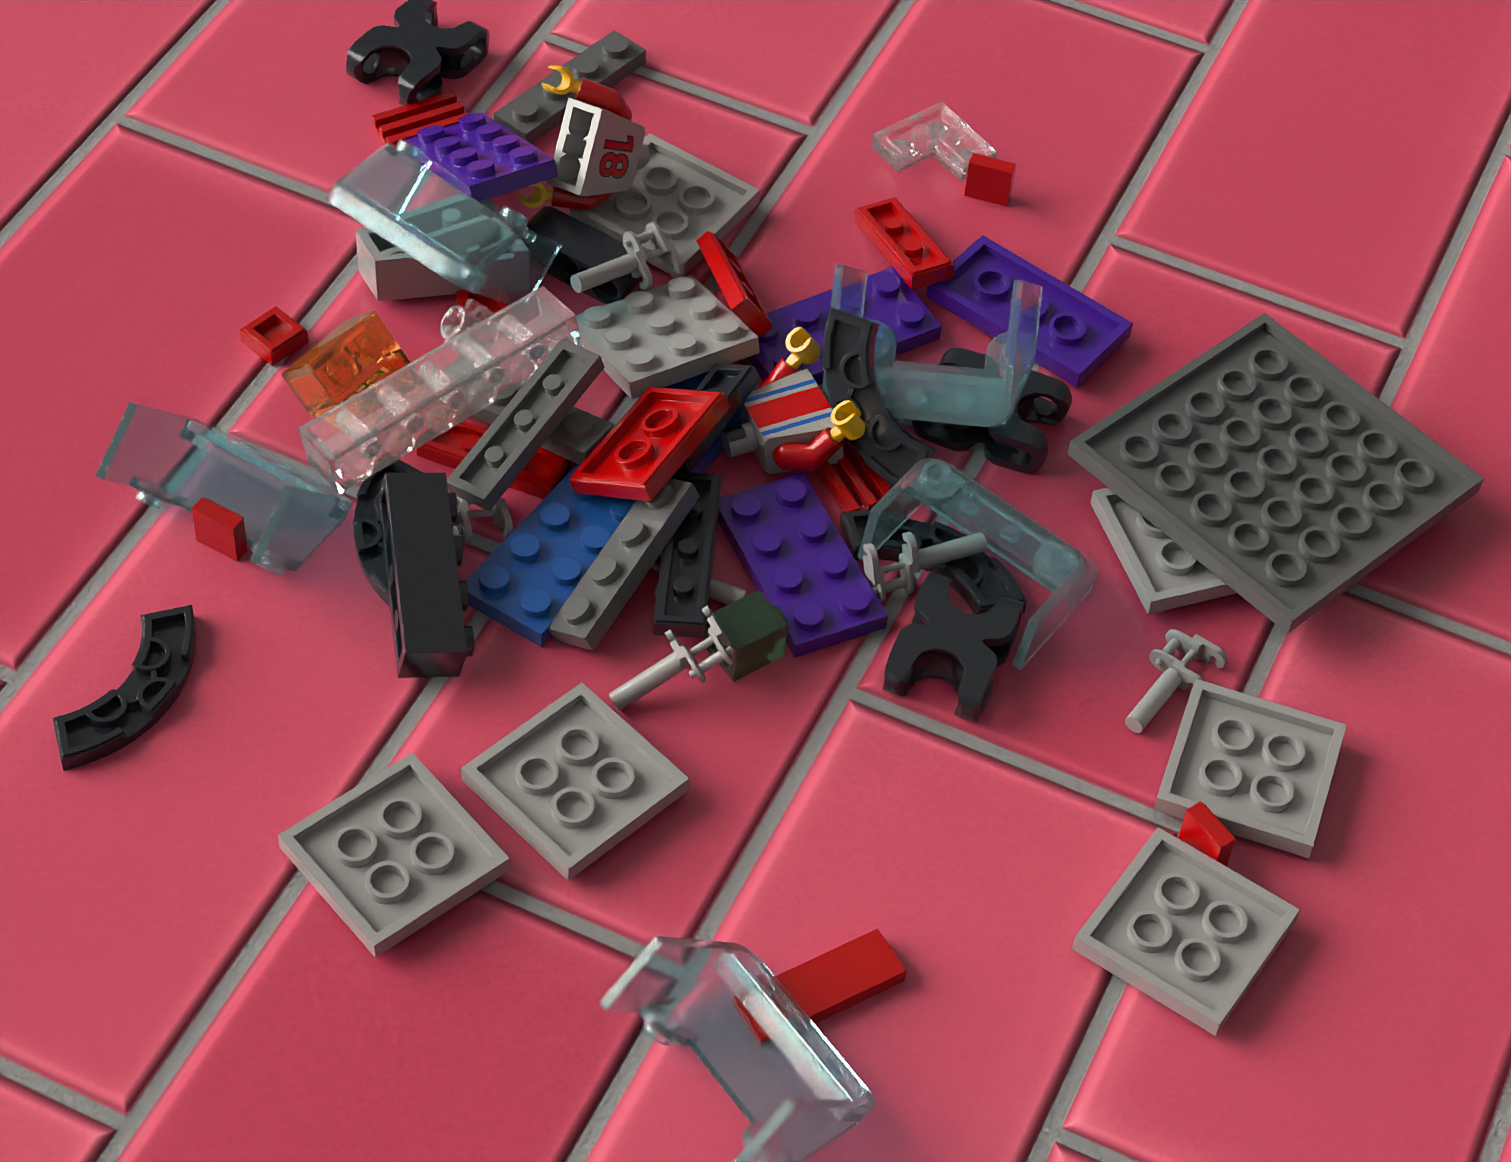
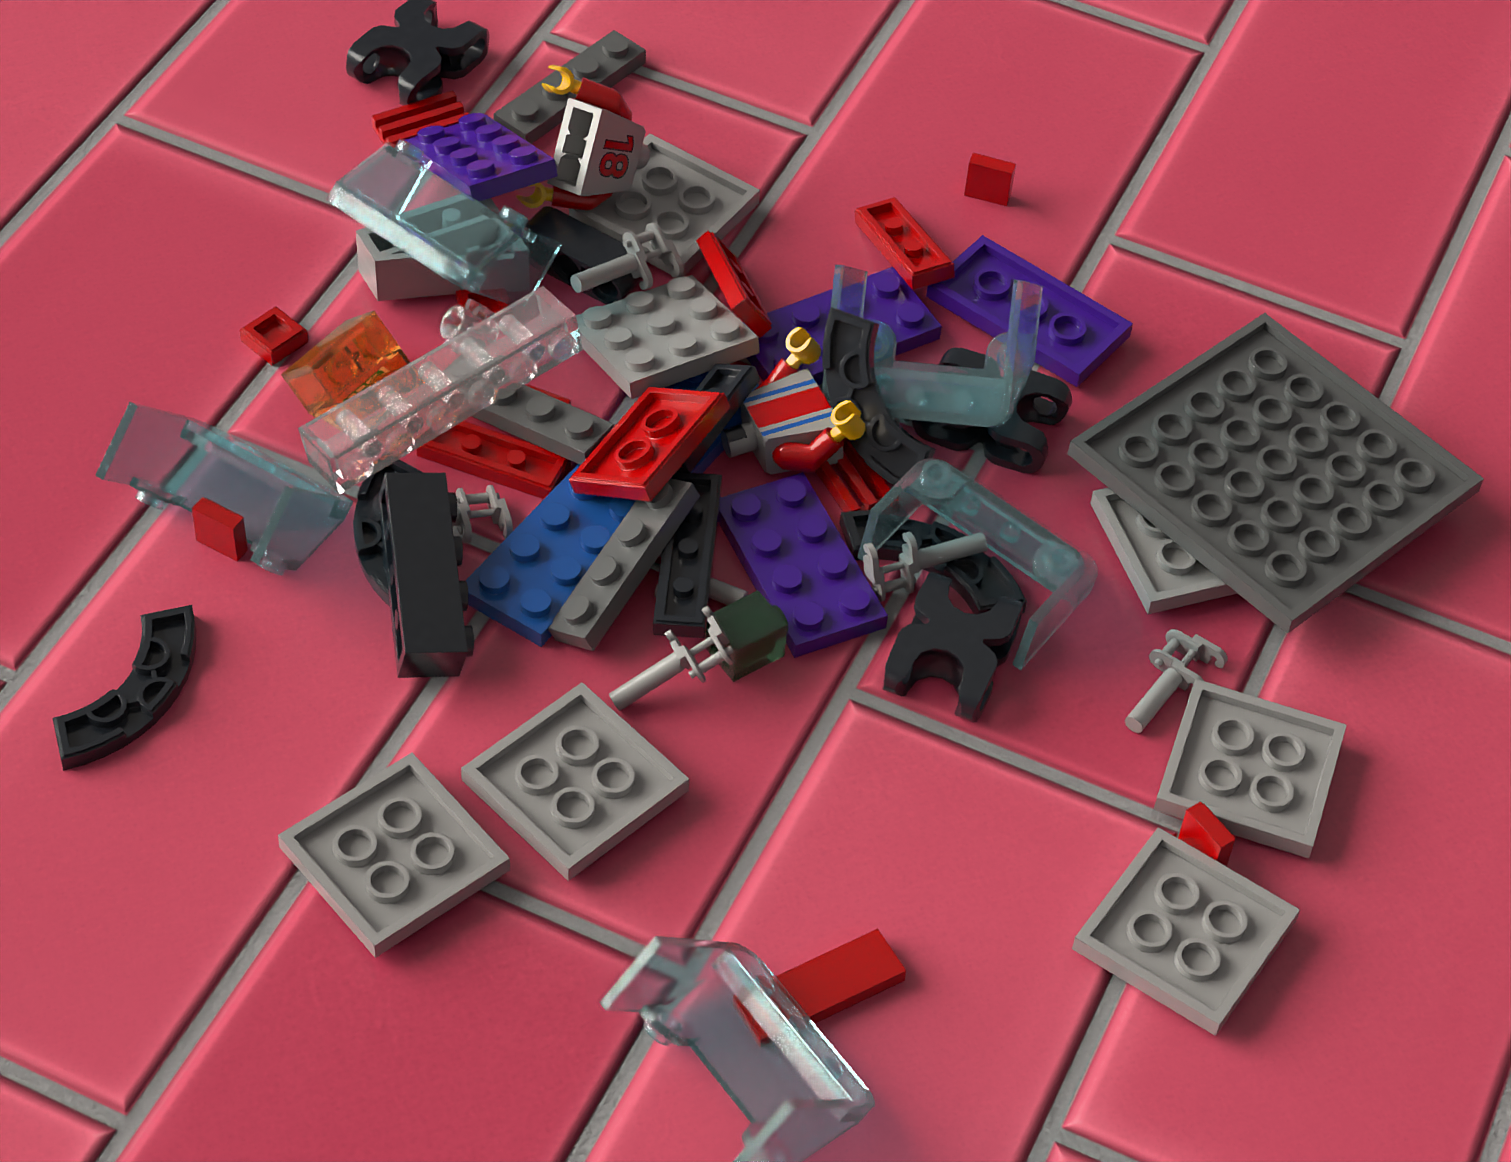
dark grey plate [447,339,605,511] -> none
clear plate [871,101,997,181] -> none

